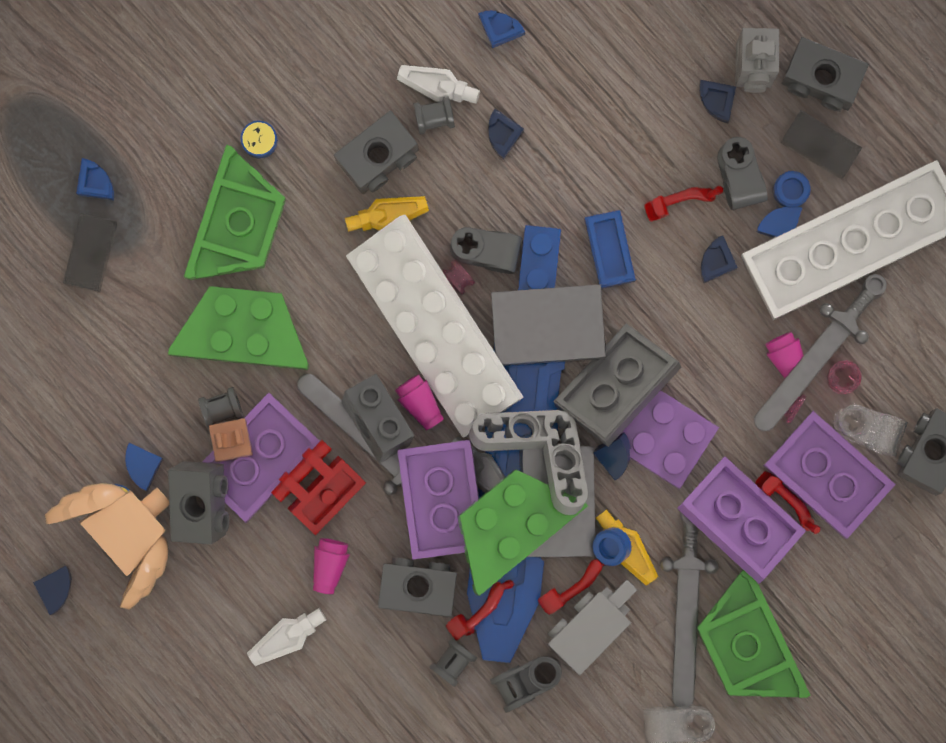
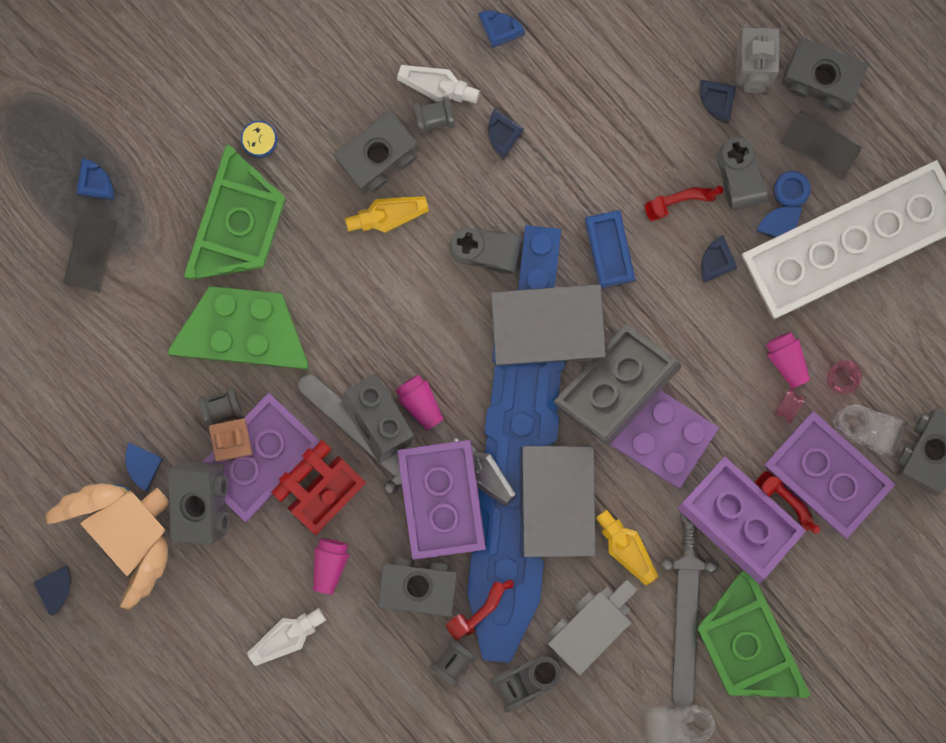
white plate [346,215,524,438] -> none
clear pink bush [442,259,475,295] -> none
bright green wing [457,470,588,596] -> none
light grey beam [469,410,588,515] -> none
red piece [538,559,605,615] -> none
dark blue tile [593,432,631,480] -> none
blue tile [593,527,632,566] -> none
flat silver sword [754,274,887,431] -> none

